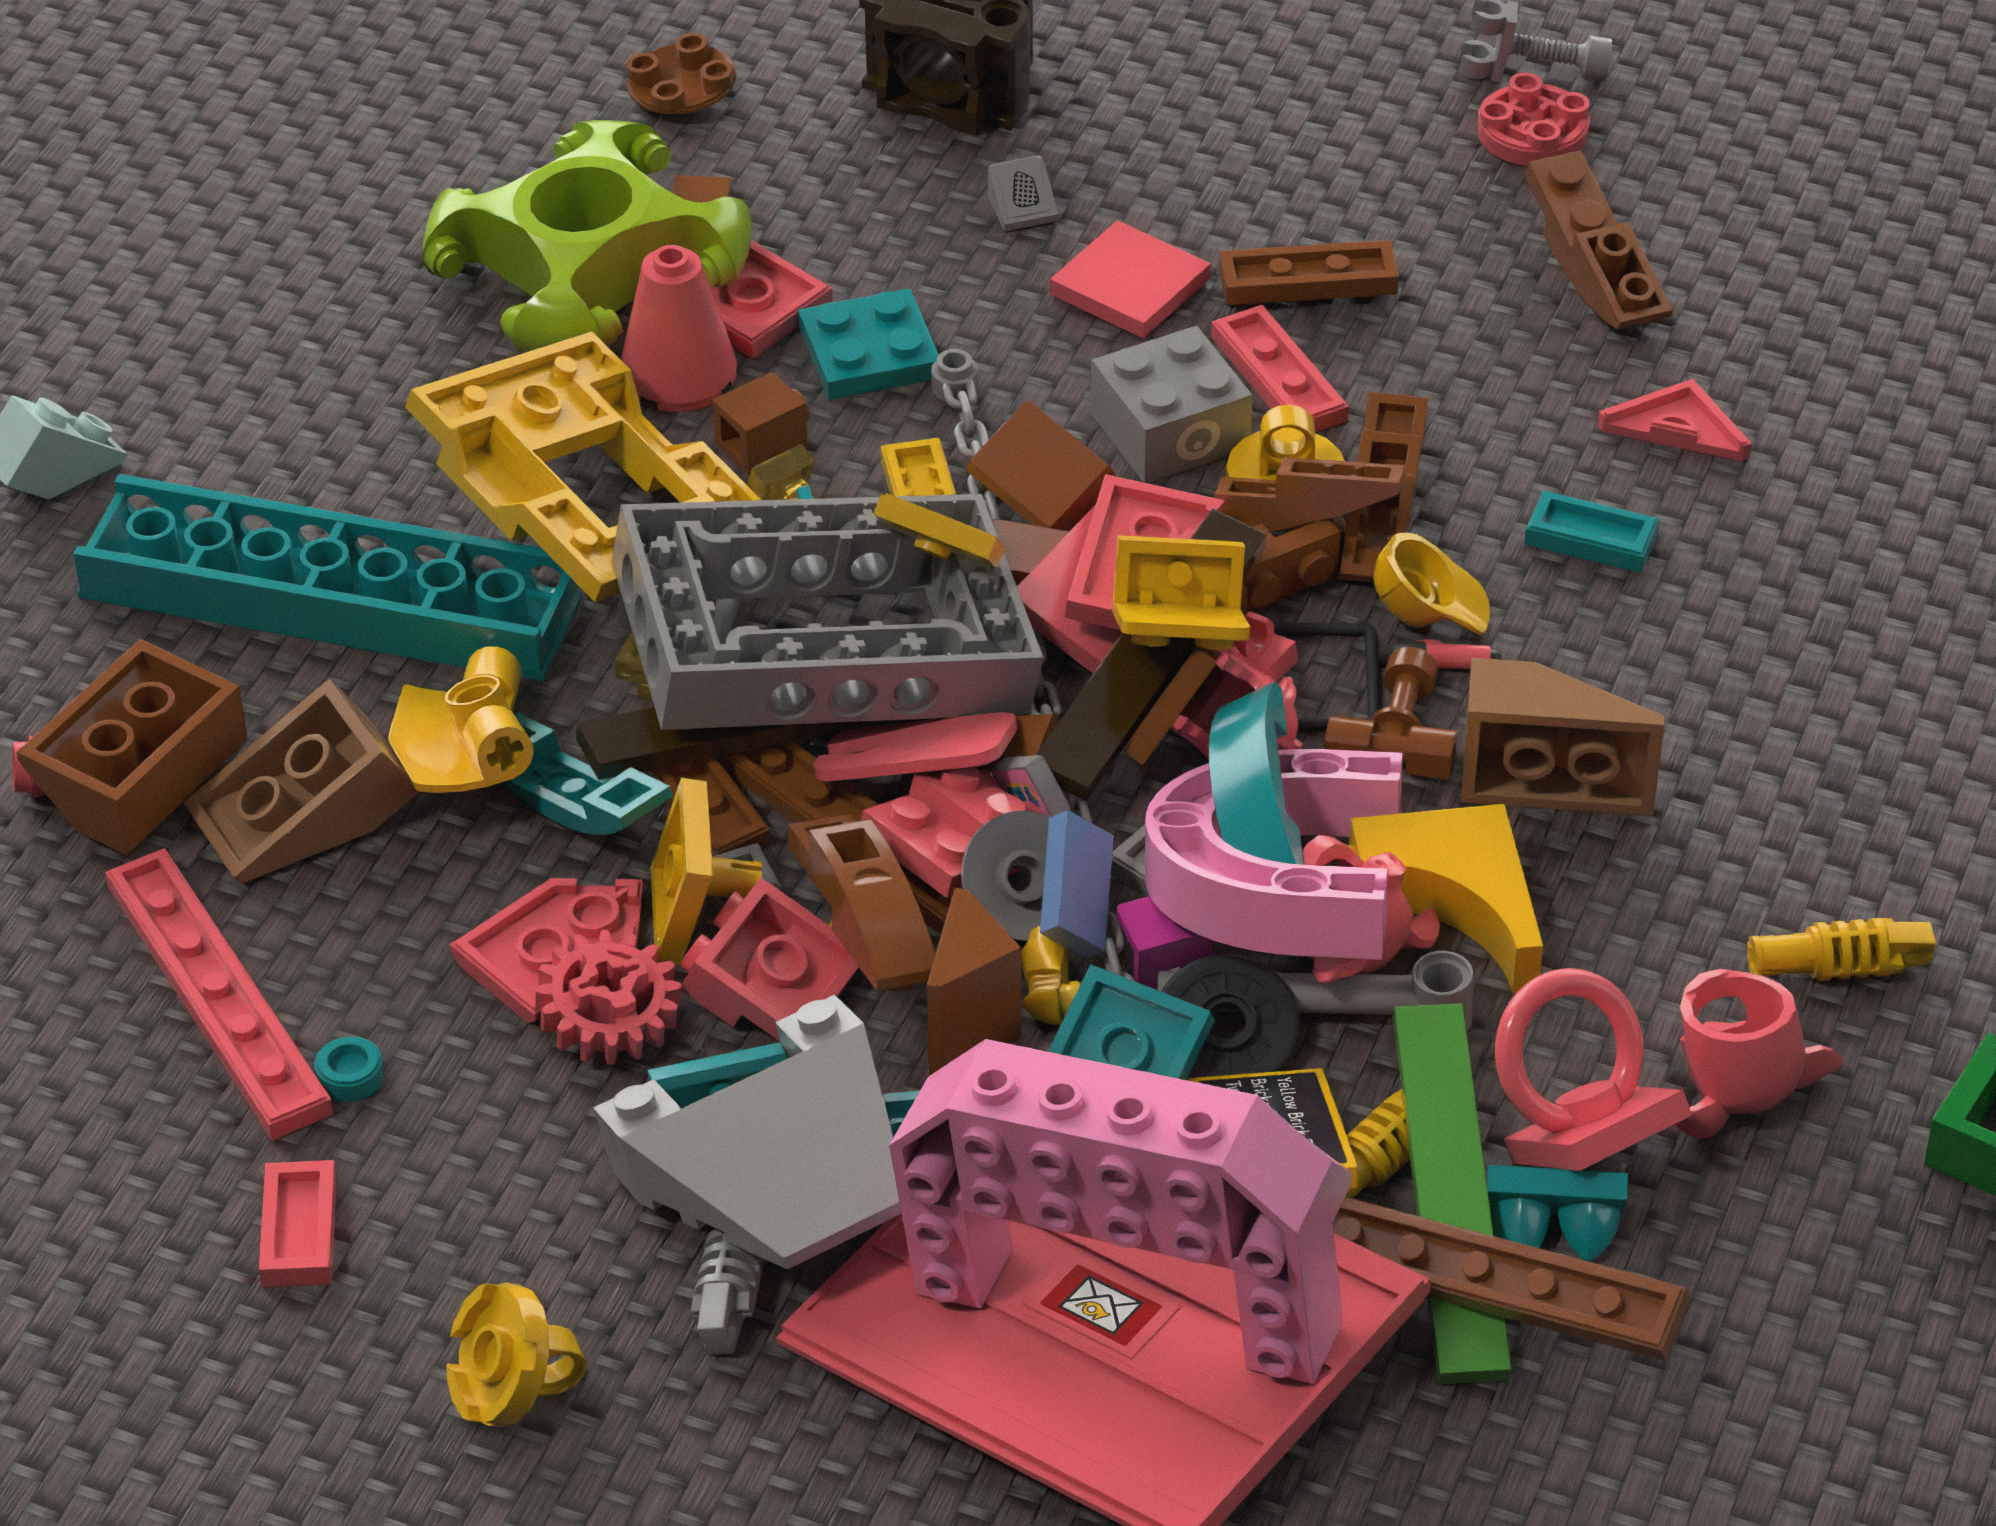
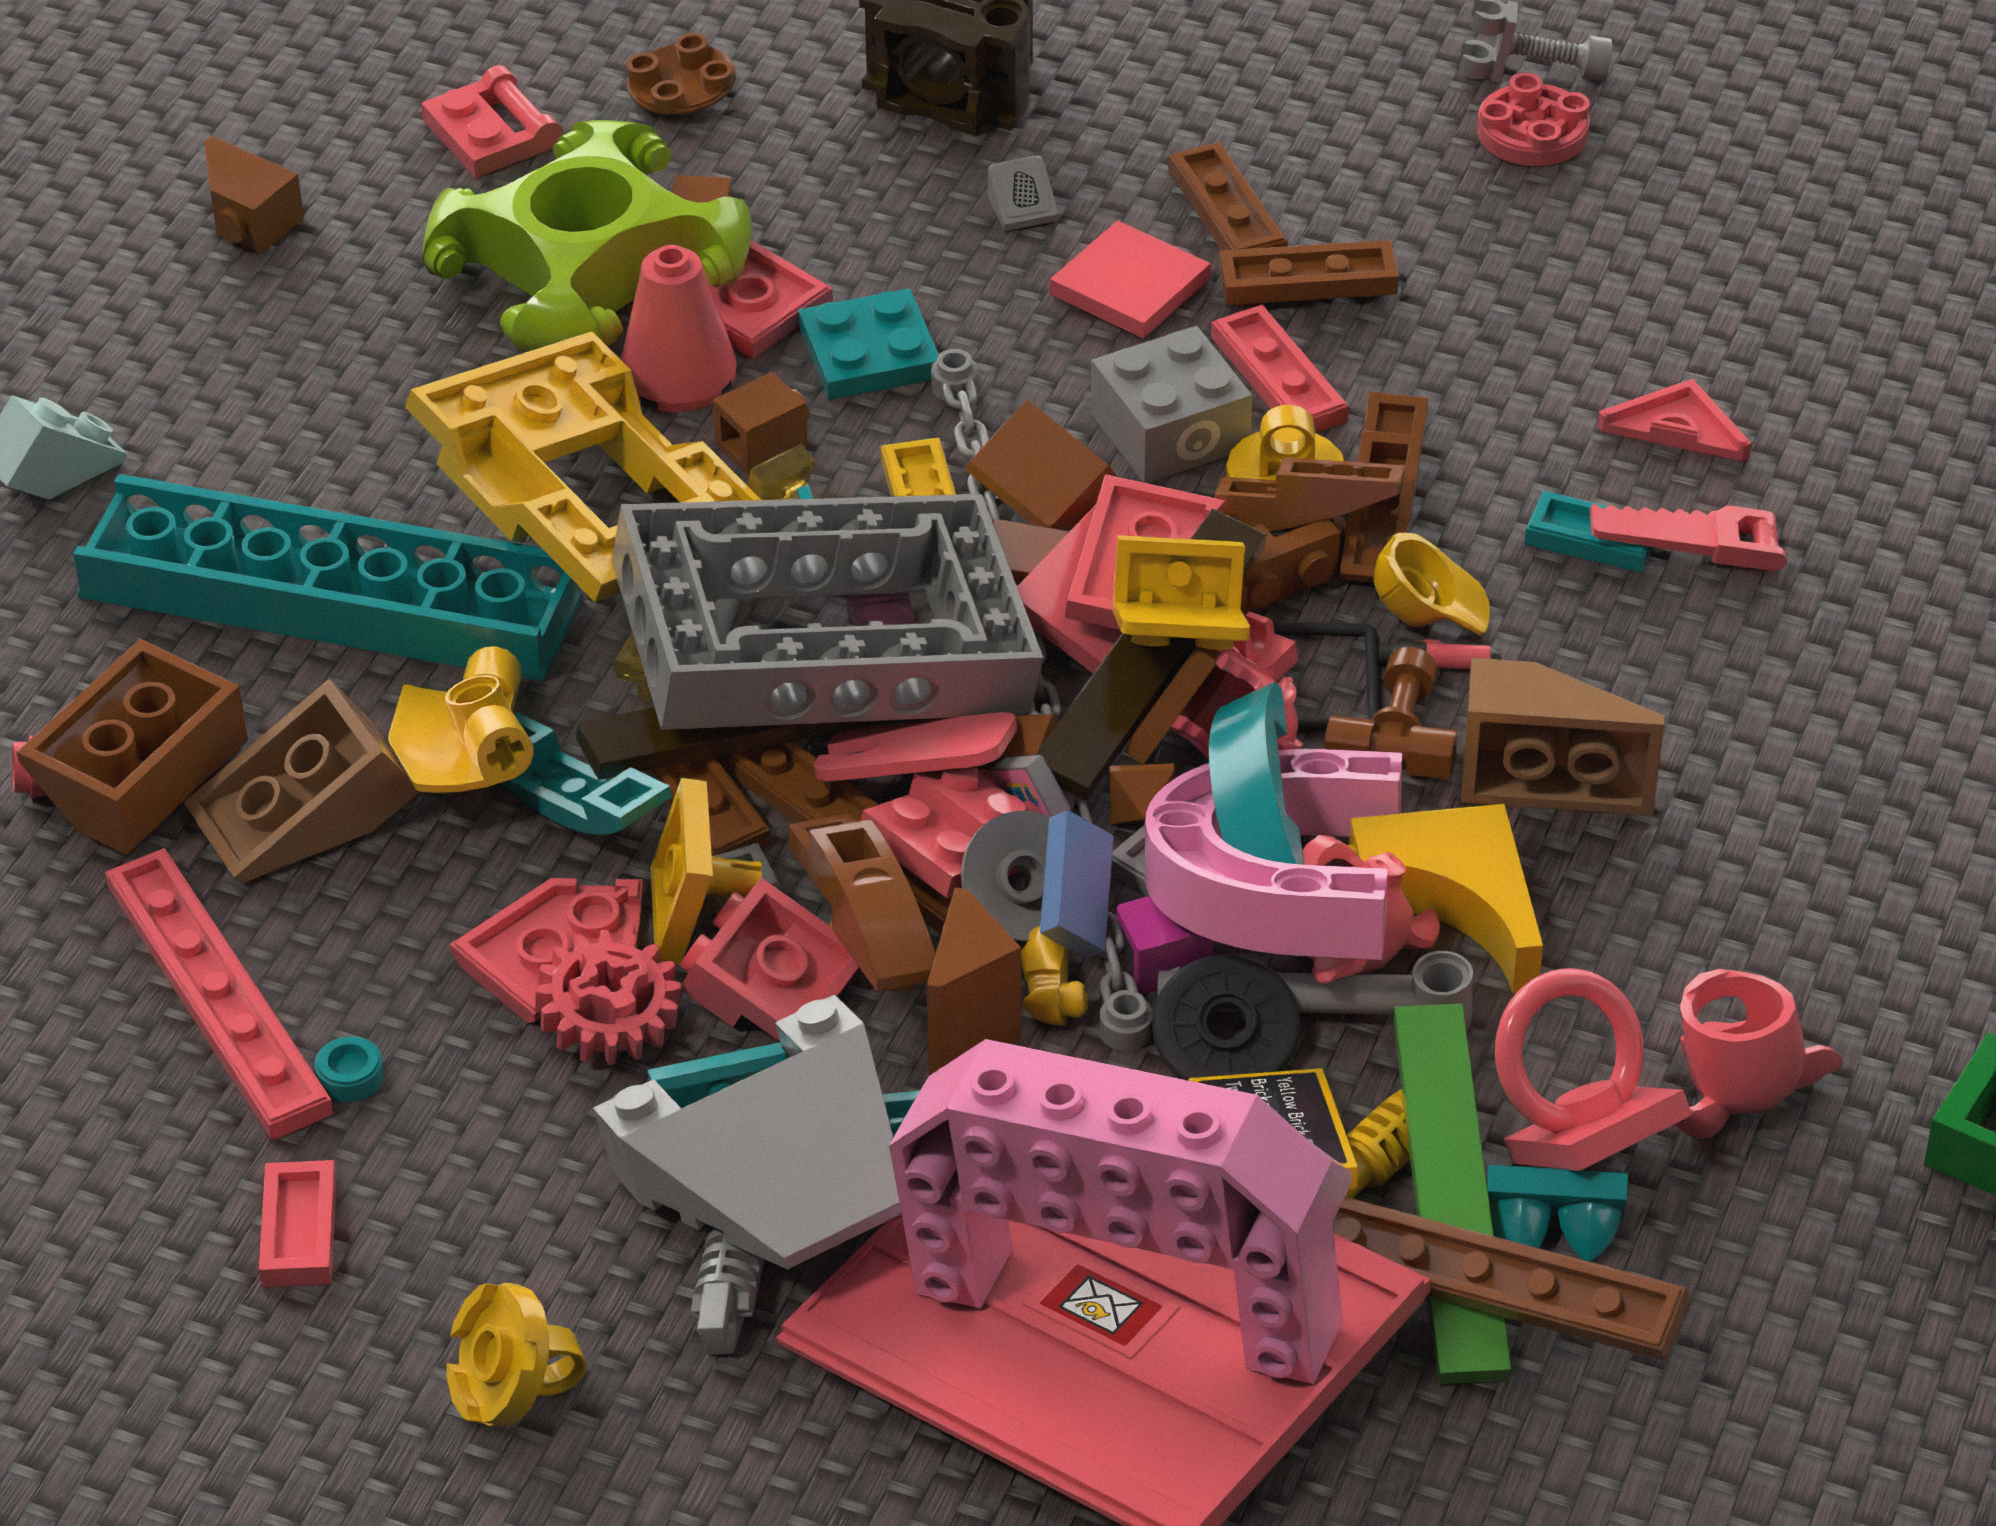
yellow plate [873,493,1005,569] -> none
teal tile [1048,964,1215,1080] -> none
dark orange slope [1525,150,1673,330] -> none
yellow hinge [1747,918,1936,981] -> none
none -> dark orange slope [204,135,304,254]
none -> coral plate [421,65,563,179]
none -> clear pink tile [846,593,916,626]
none -> dark orange slope [1110,763,1175,824]
none -> dark orange tile [1168,142,1288,250]
none -> coral piece [1590,504,1787,571]

